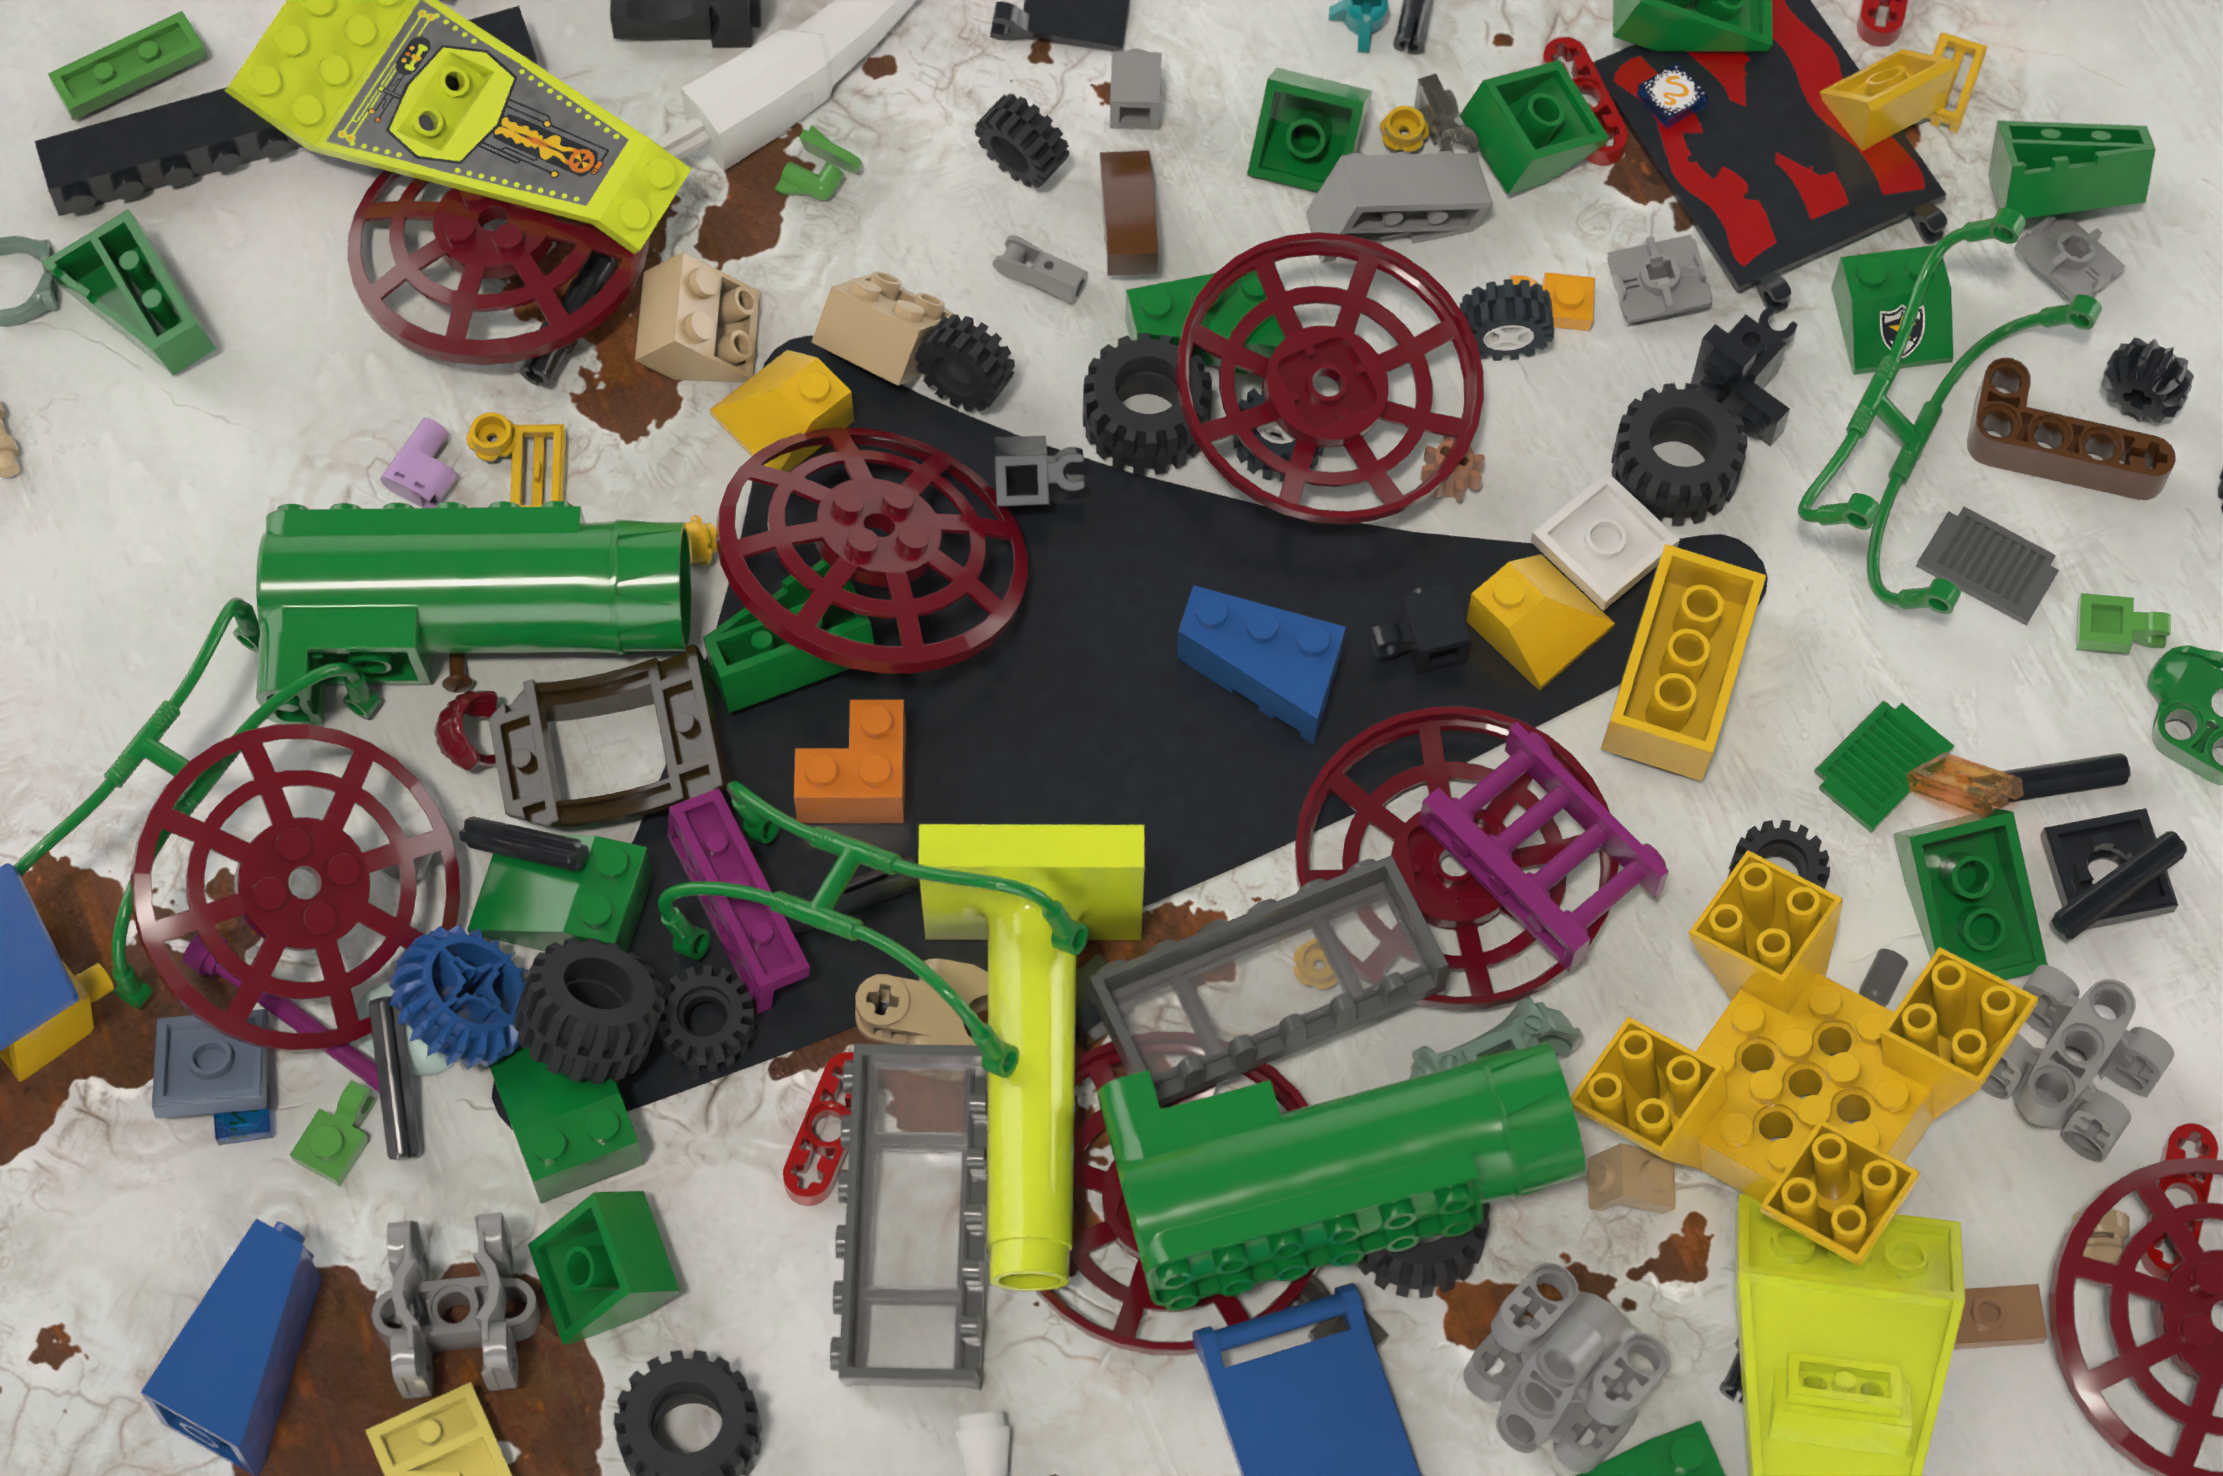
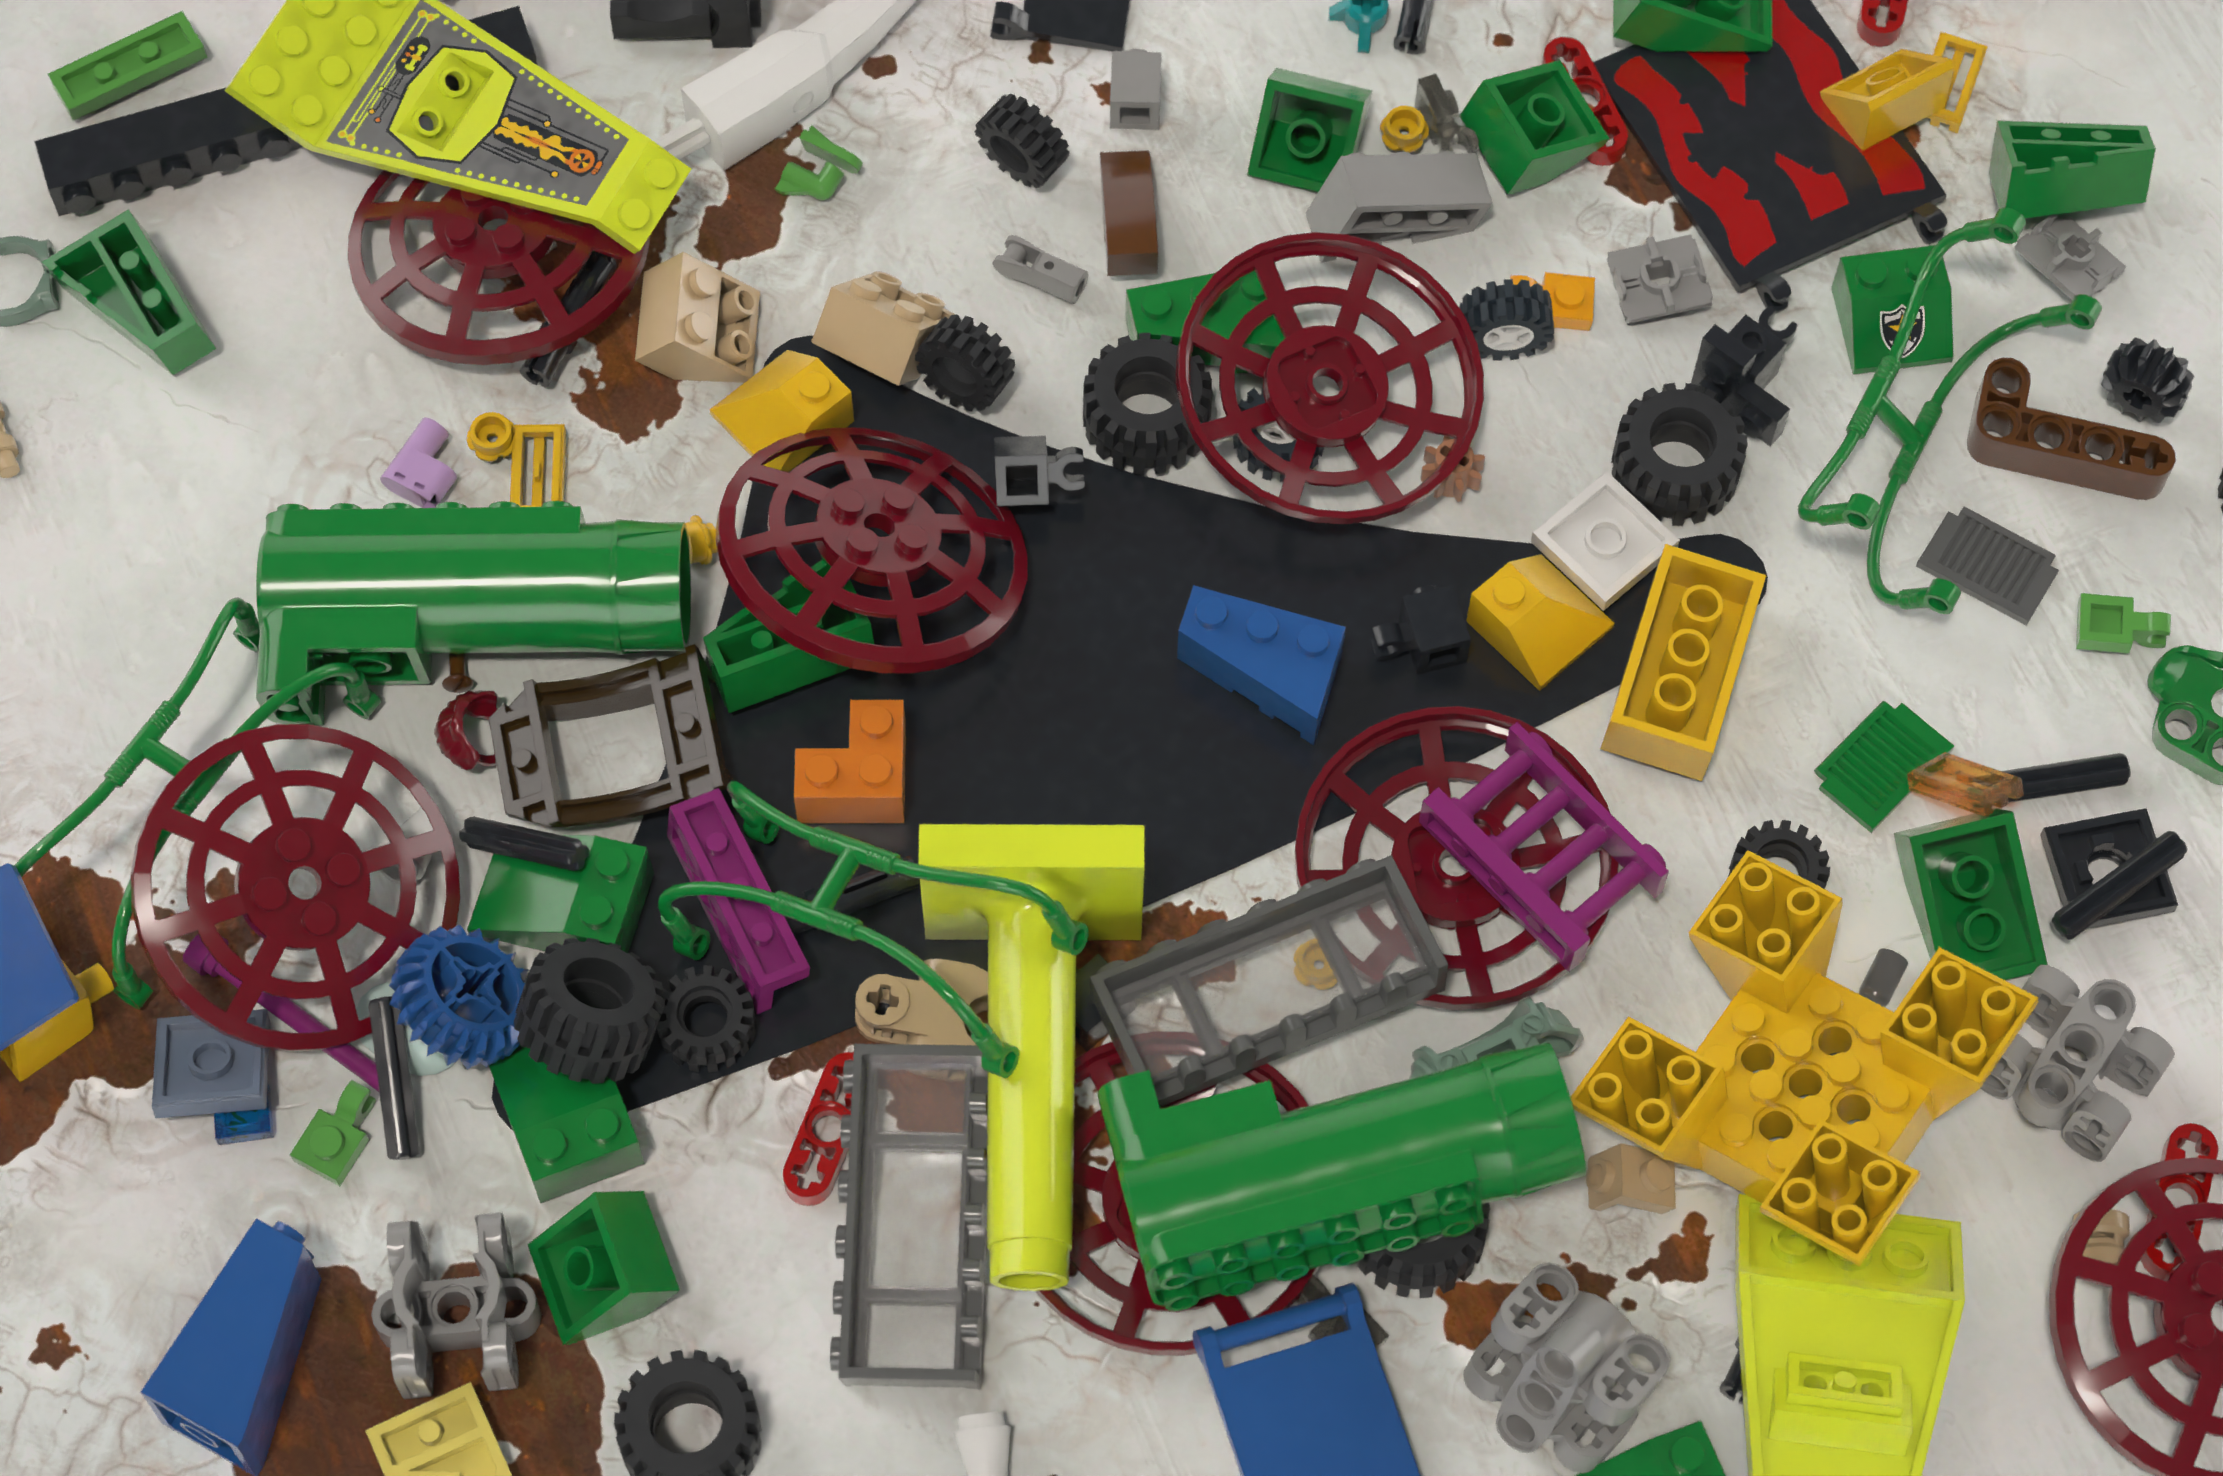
tile [1637,62,1708,129] -> none
medium nougat plate [1953,1284,2048,1350] -> none

